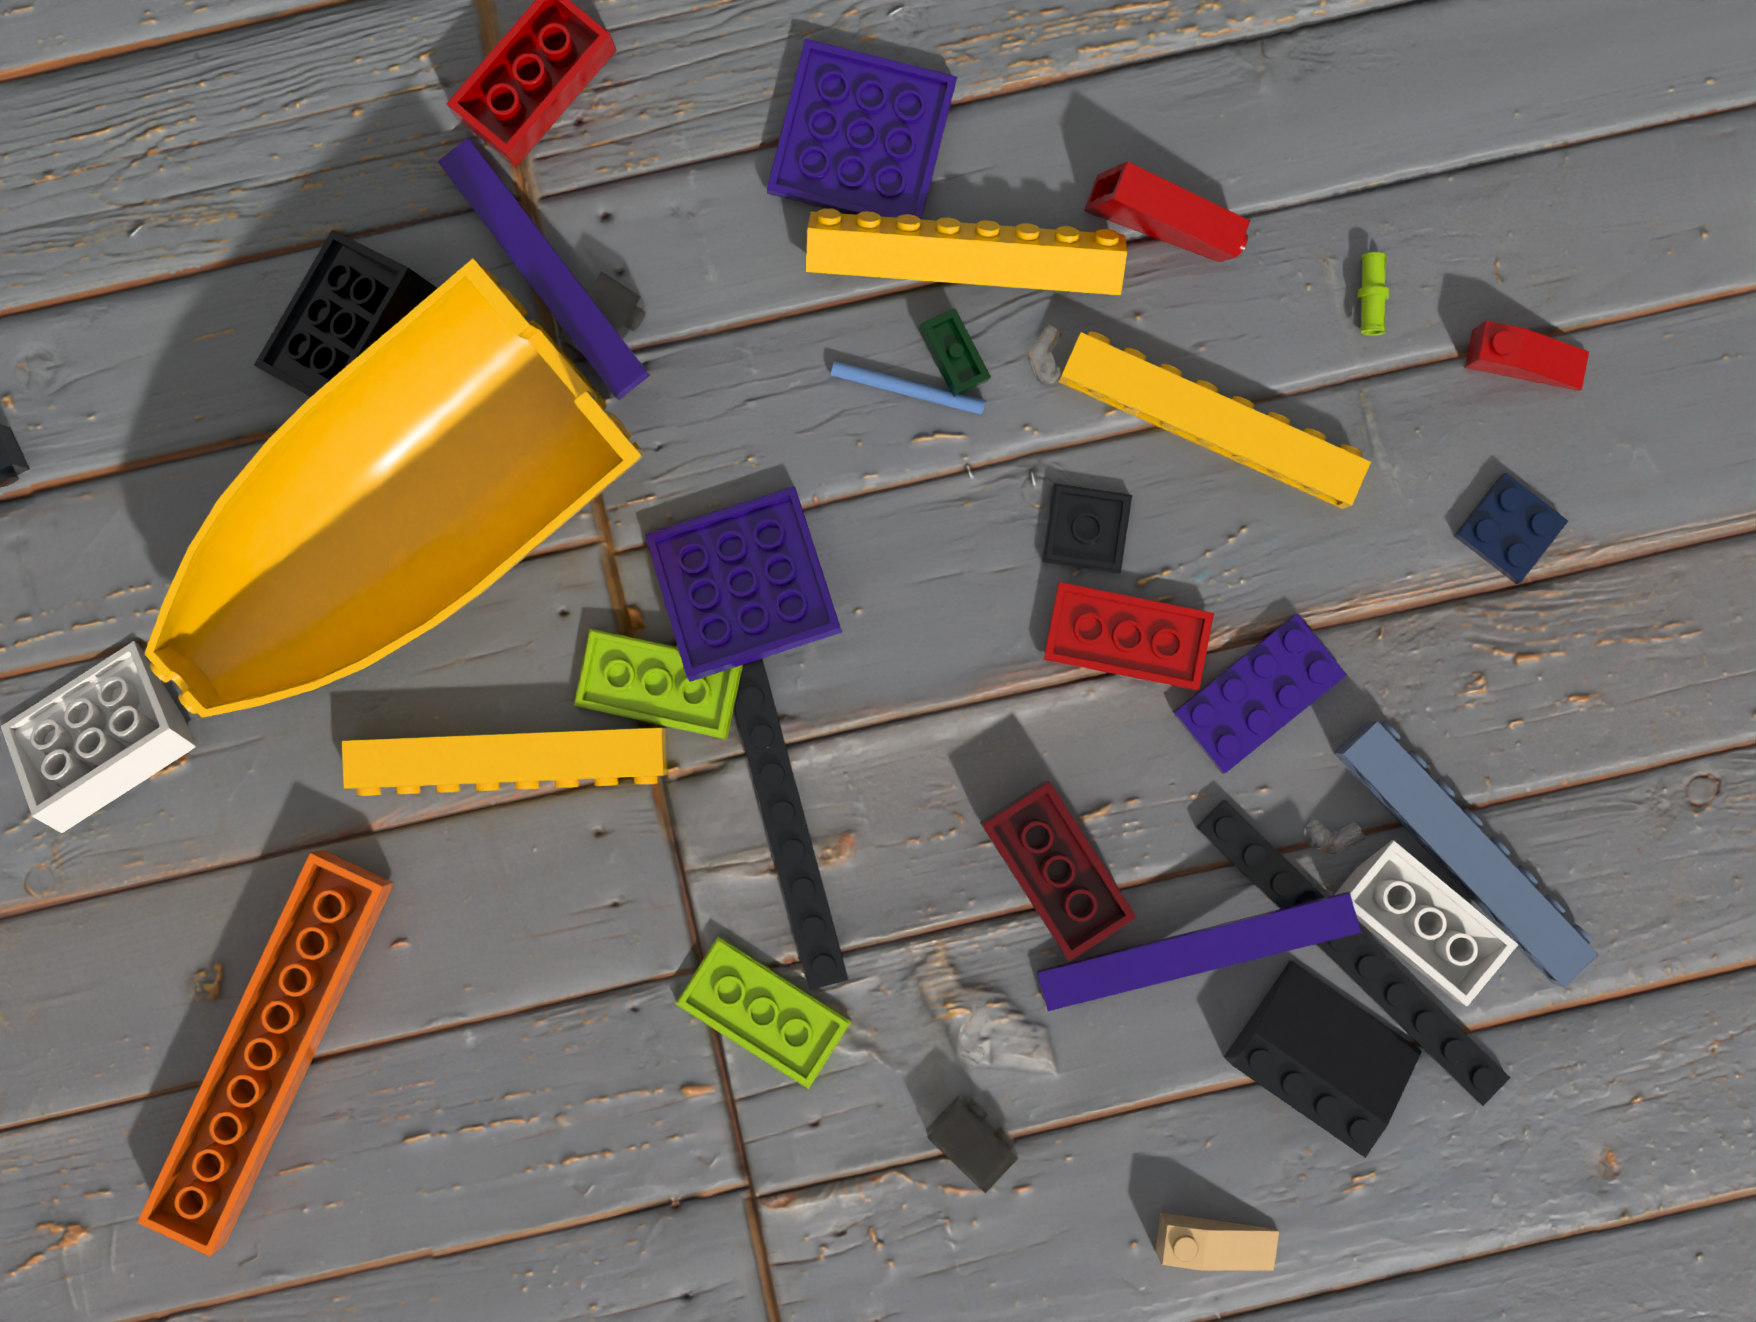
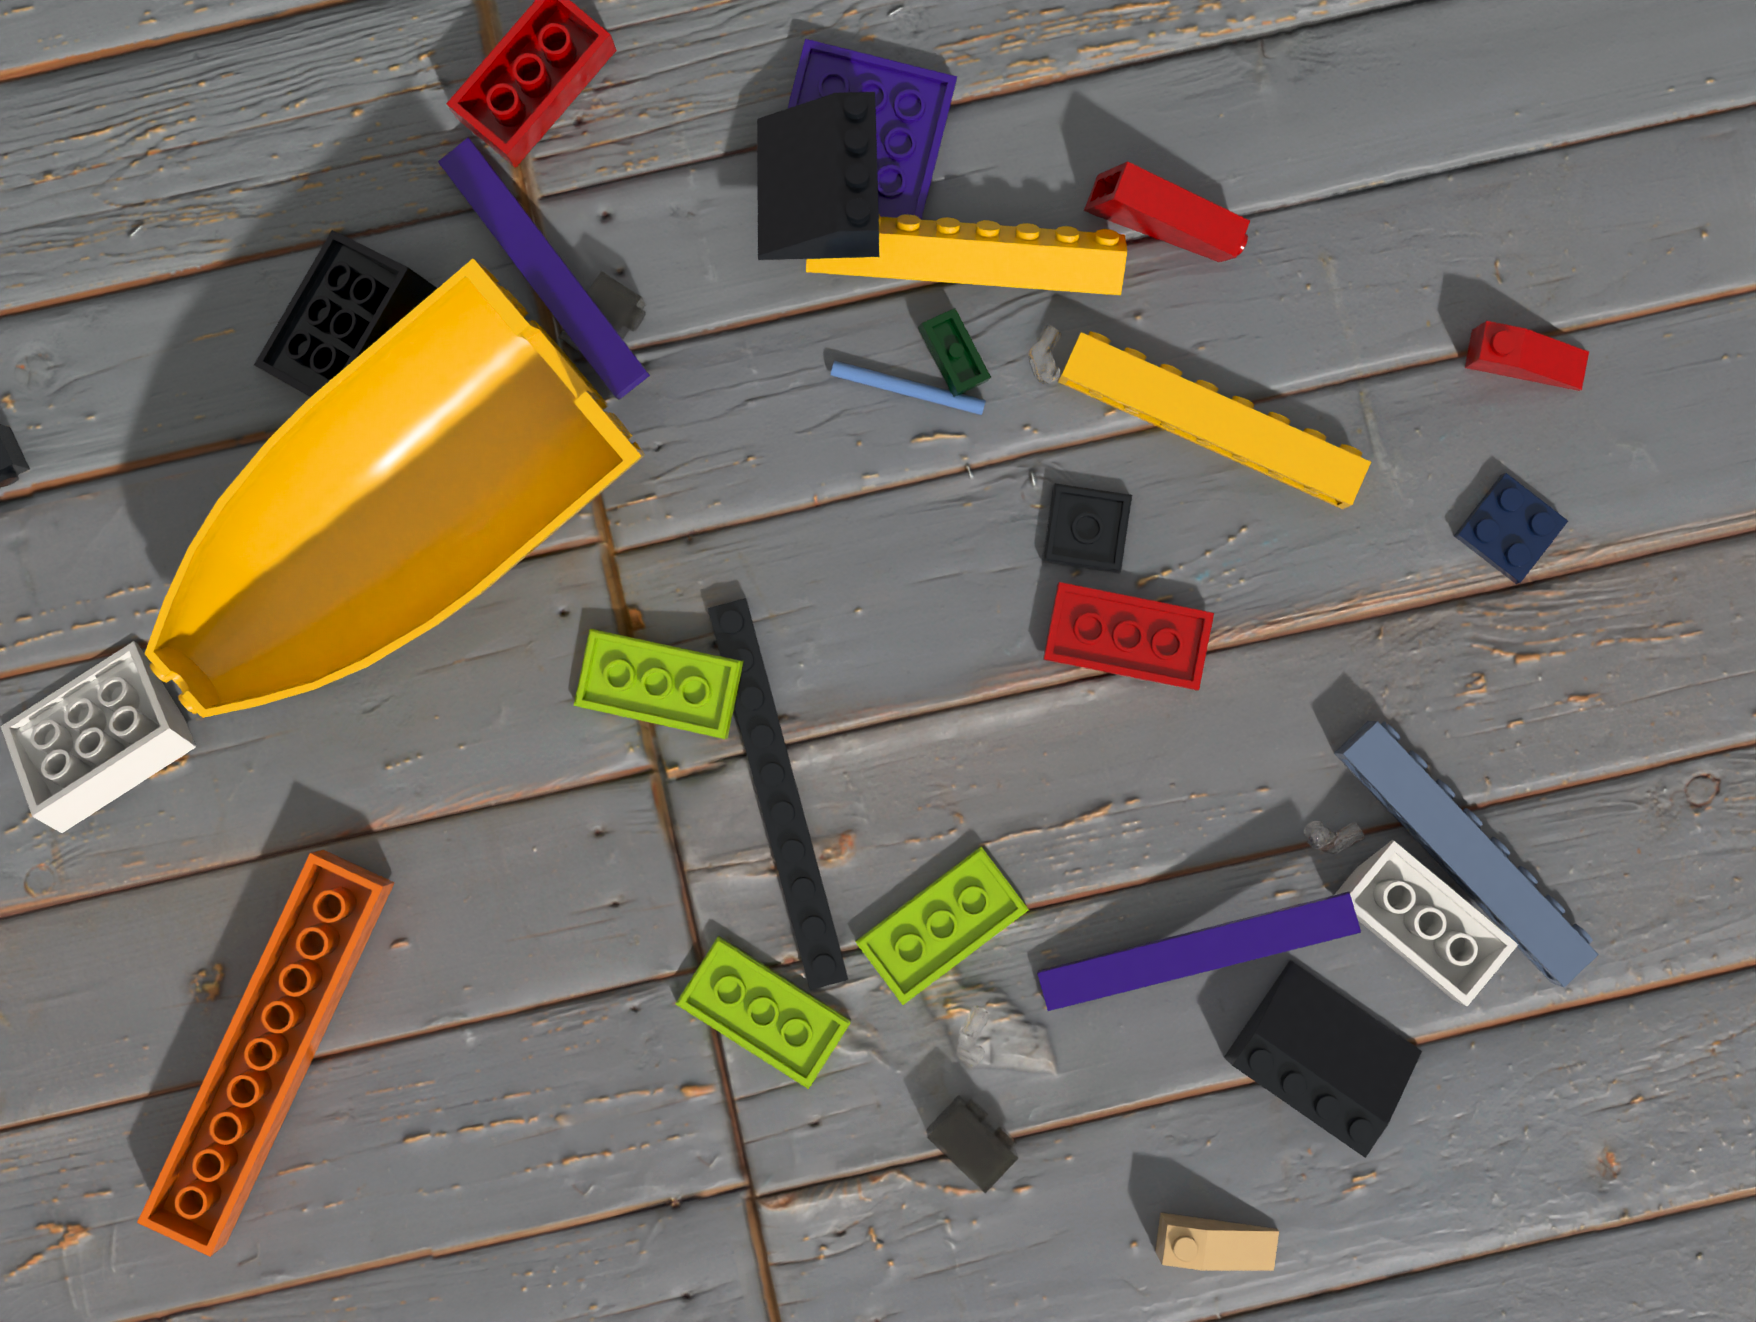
yellow brick [342,728,668,796] -> none
dark purple plate [645,486,842,682] -> none
dark red brick [980,780,1137,961] -> none
dark purple plate [1173,614,1347,774] -> none
black plate [1196,800,1510,1106] -> none
lime pin [1357,252,1389,336] -> none
none -> black slope [757,92,879,260]
none -> lime tile [855,846,1029,1005]

